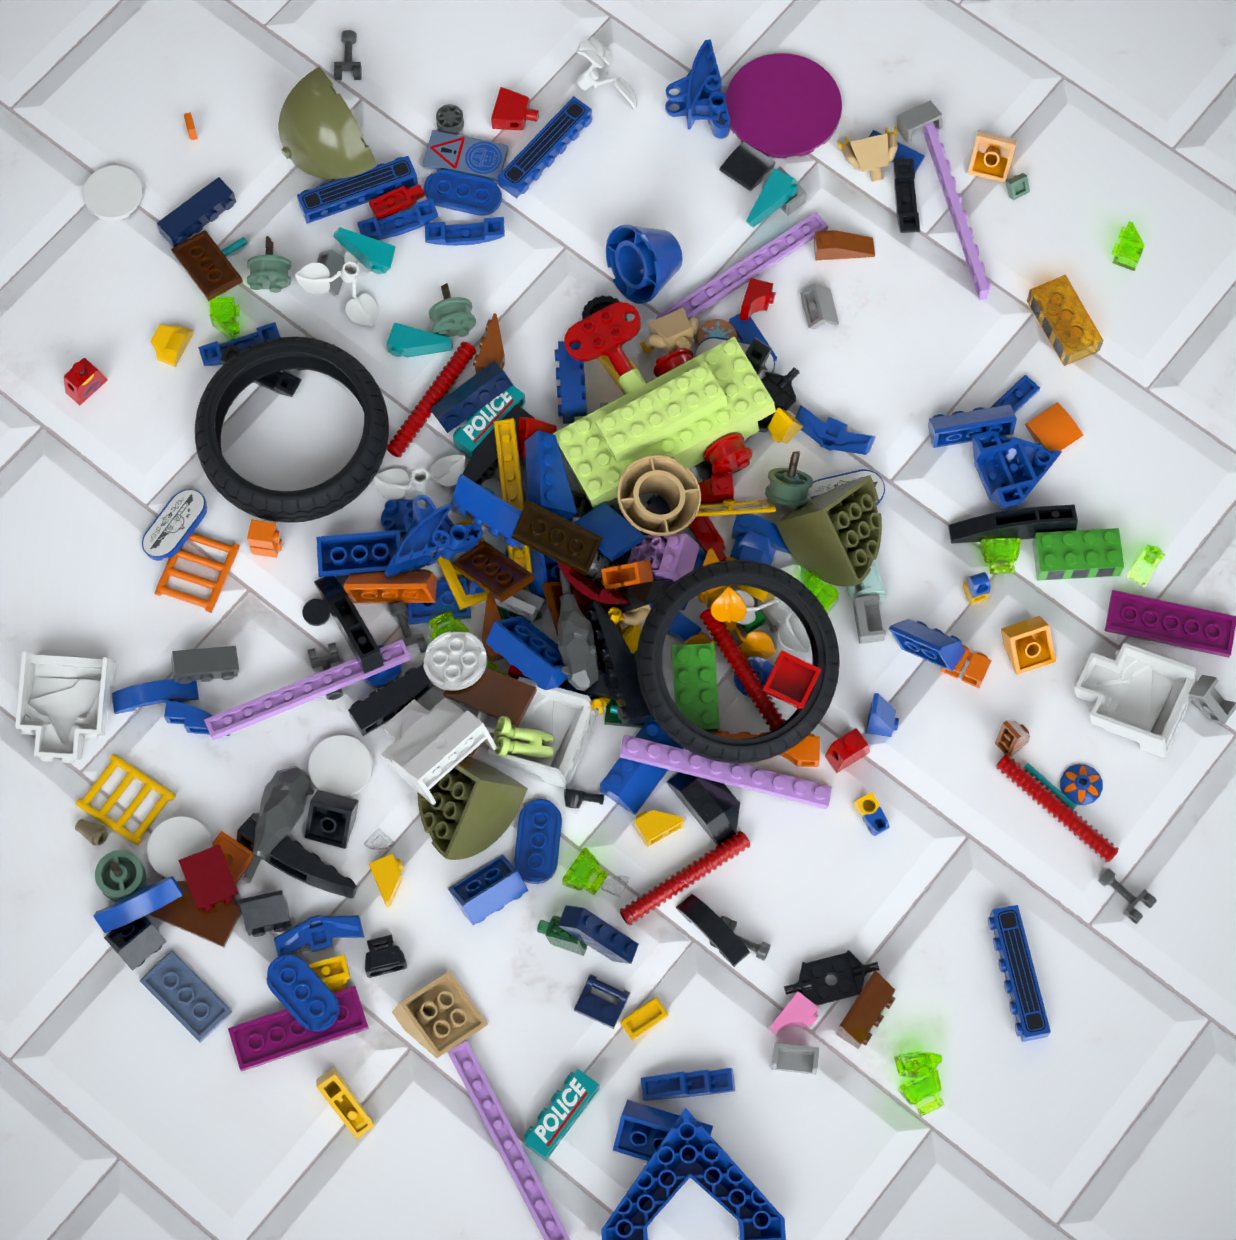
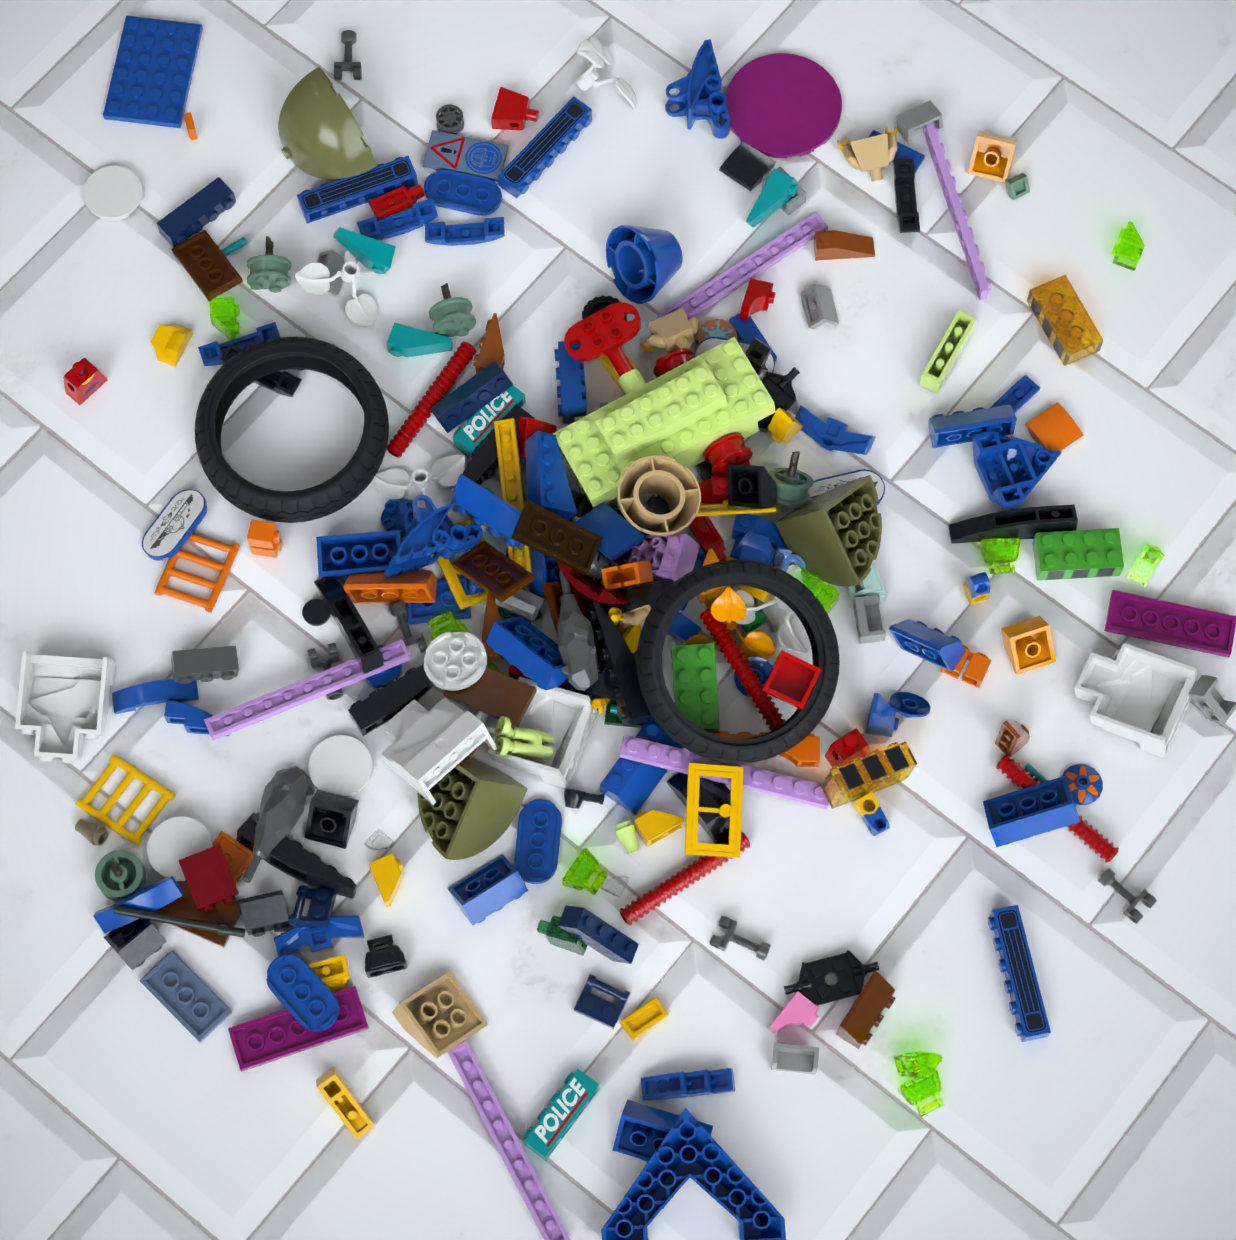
black slope [676,894,750,967] -> none
none -> blue plate [103,16,203,128]
none -> pearl dark grey bar [113,905,246,938]
none -> dark blue plate [289,885,337,927]
none -> yellowish green cone [614,820,639,854]
none -> yellow door [684,763,744,858]
none -> black slope [727,464,777,508]
none -> medium blue plant [773,548,806,572]
none -> clear yellow brick [821,741,918,809]
none -> blue dish [889,692,931,718]
none -> yellowish green brick [919,310,976,394]
none -> blue slope [983,776,1080,848]

